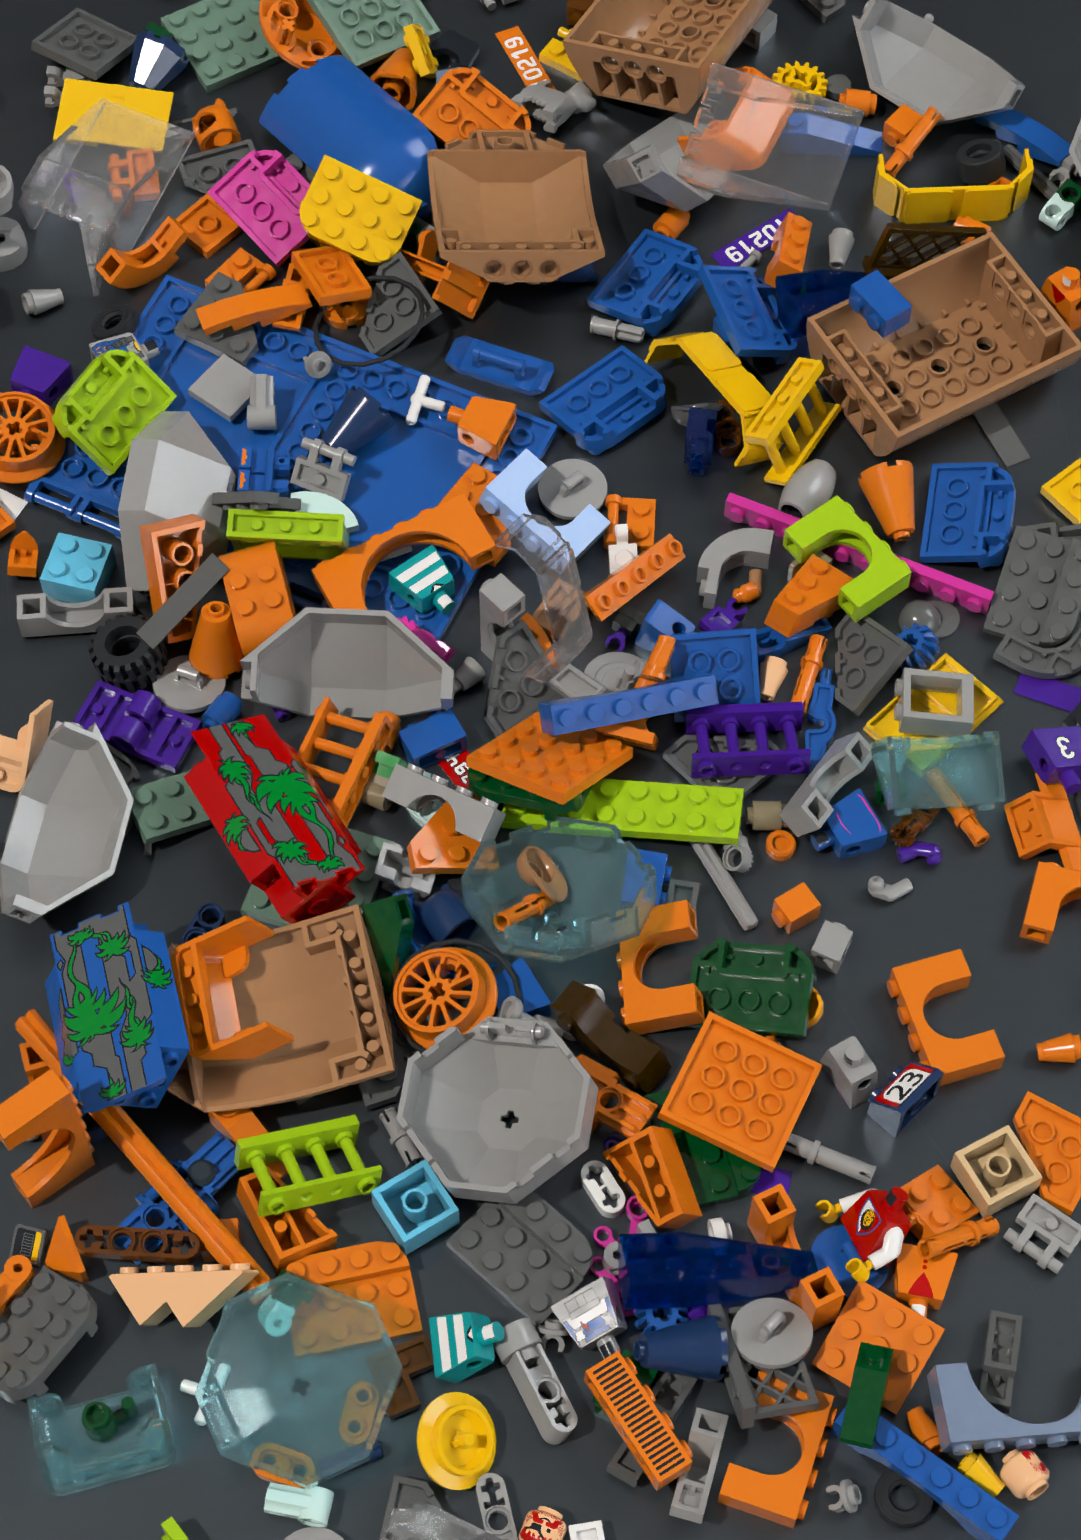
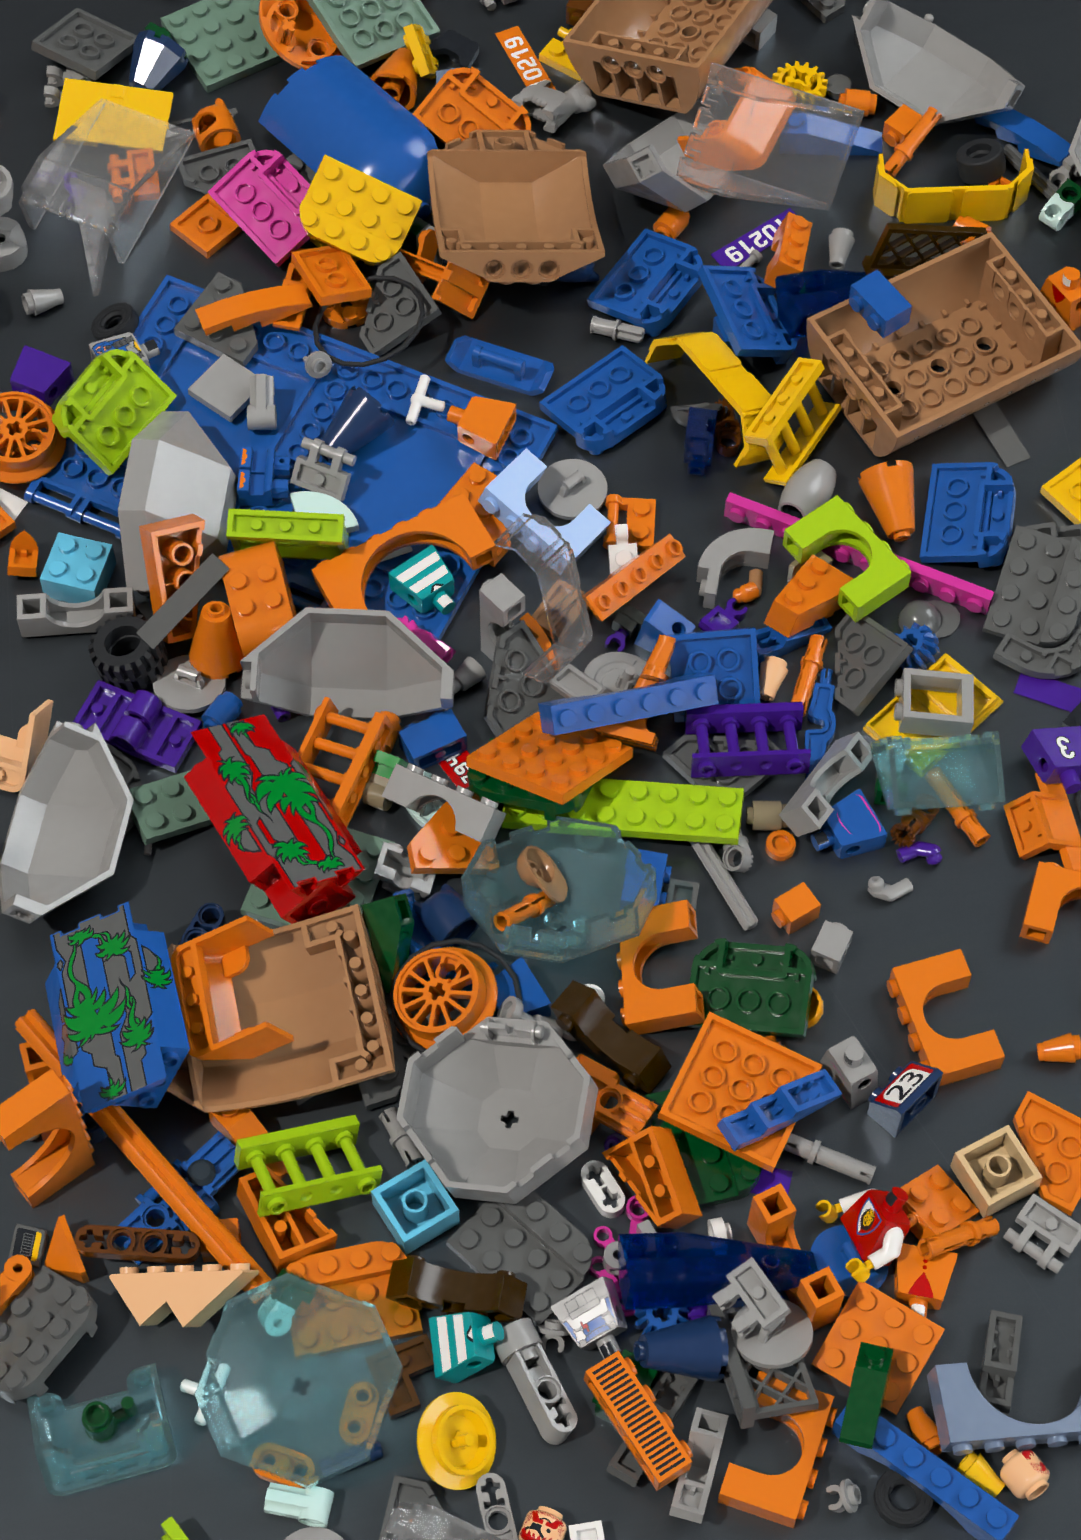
orange arch [95,216,190,289] -> none
orange plate [204,248,277,293] -> none
dark grey plate [212,491,301,512] -> none
none -> dark brown brick [385,1255,528,1322]
none -> light grey plate [712,1257,791,1339]
none -> blue slope [717,1069,842,1151]

